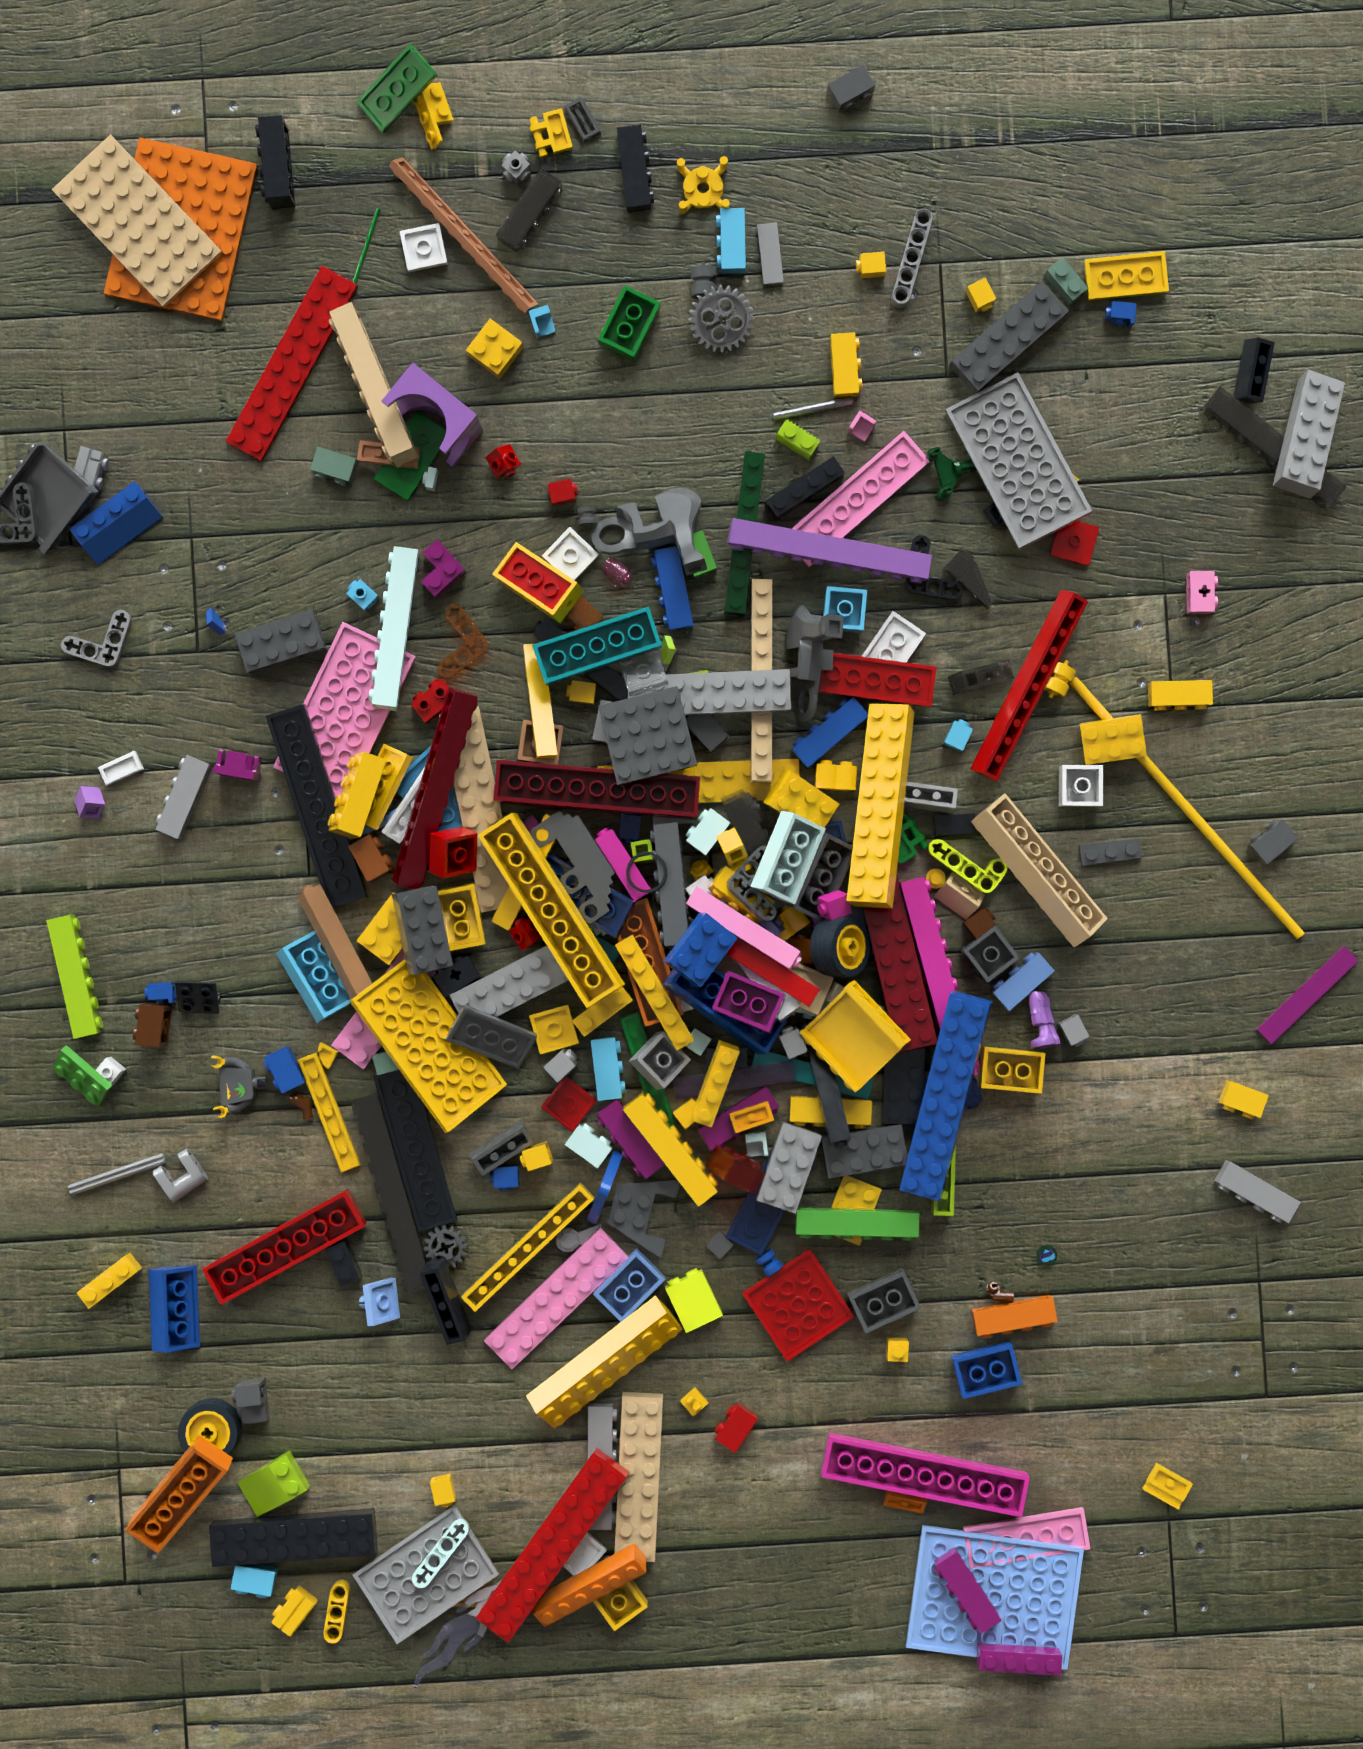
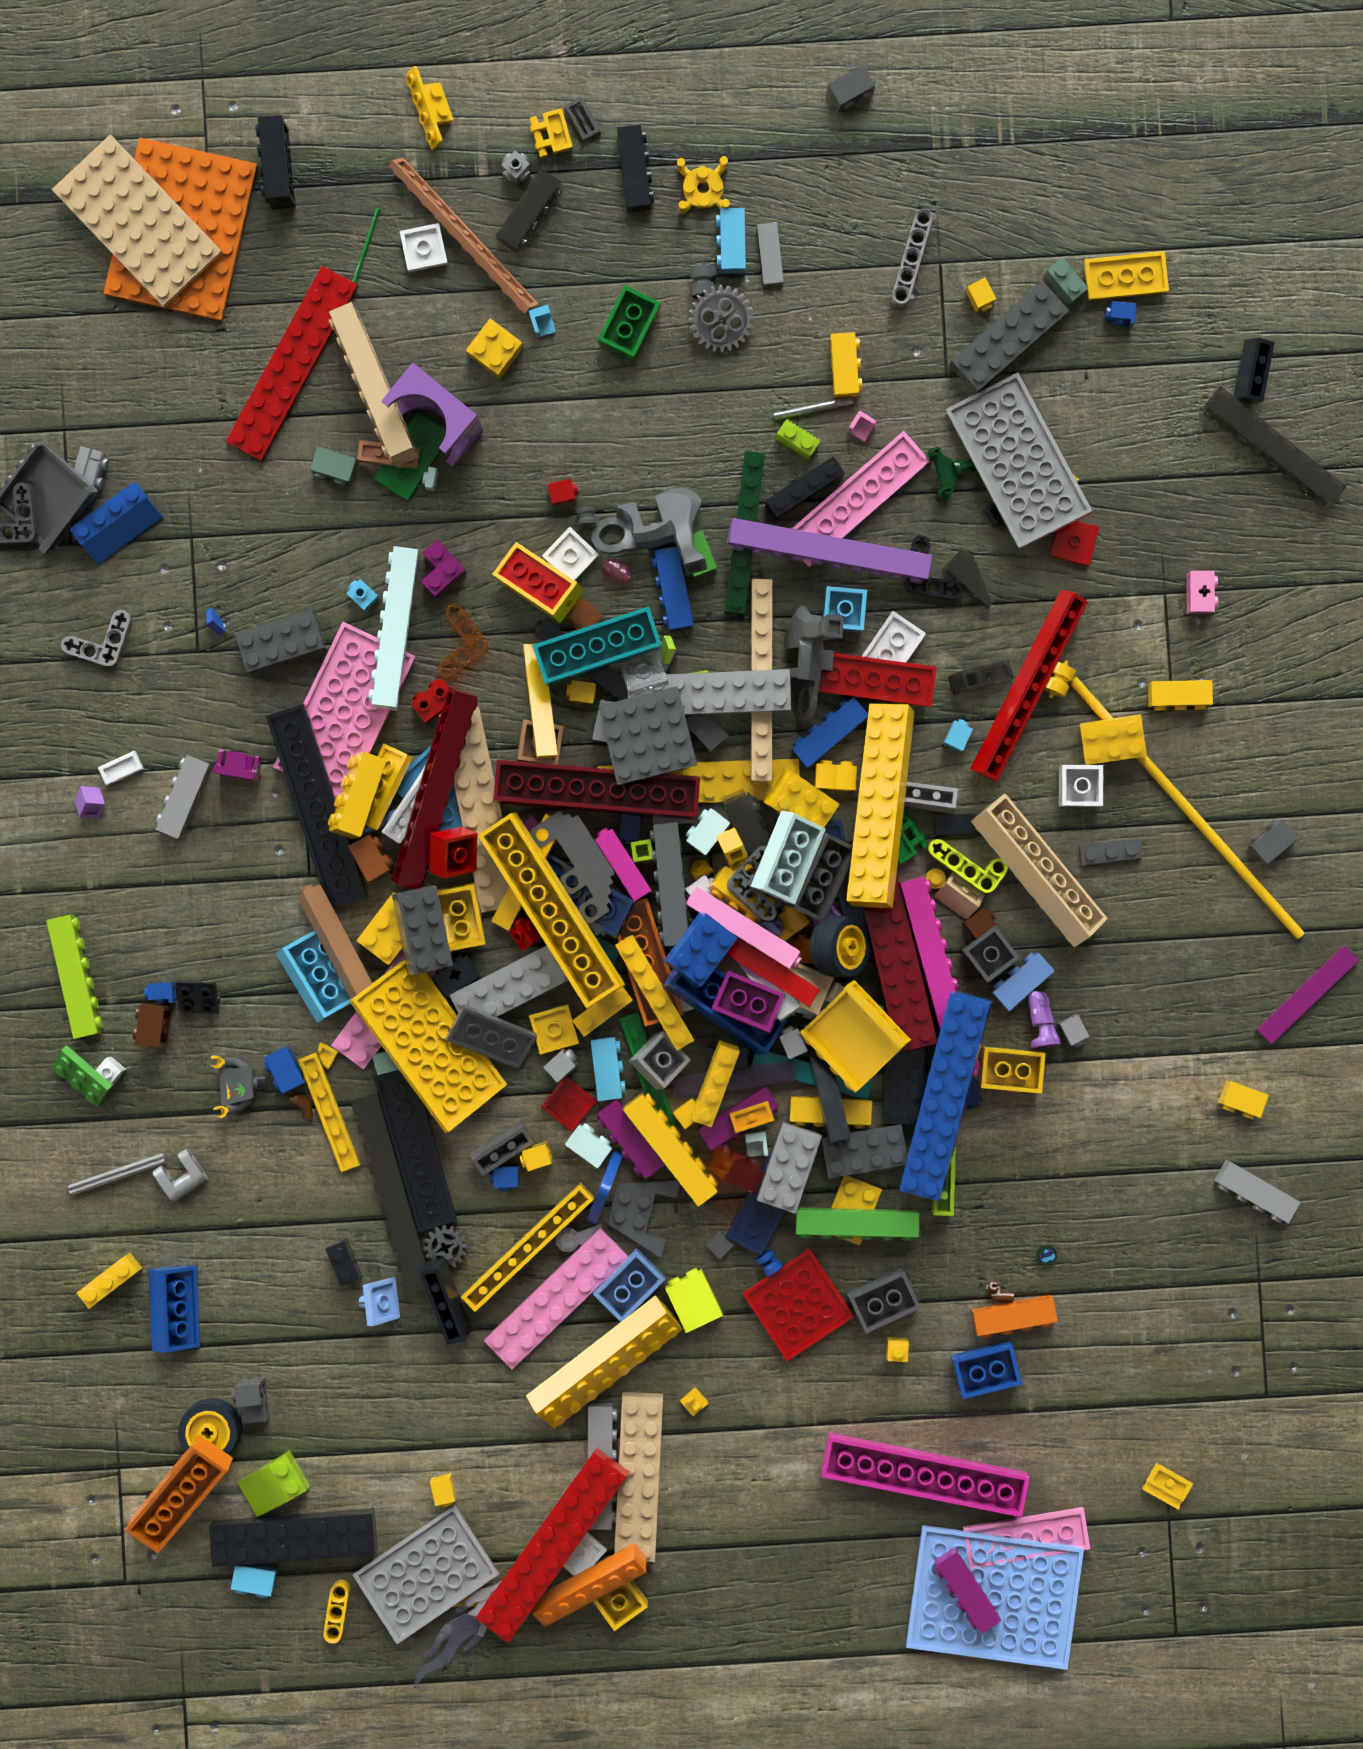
red brick [202,1188,368,1305] -> none
yellow brick [272,1585,318,1637] -> none
green plate [356,44,438,133] -> none
light aqua beam [412,1519,469,1588] -> none
red brick [485,444,521,479] -> none
black piece [626,852,667,893] -> none
light aqua plate [686,1028,711,1056] -> none
red brick [714,1402,758,1453] -> none
dark pink brick [817,890,852,921] -> none
yellow brick [856,251,886,279] -> none
orange plate [883,1490,927,1514] -> none
magenta brick [976,1643,1062,1676] -> none
light grey brick [1273,370,1345,499] -> none

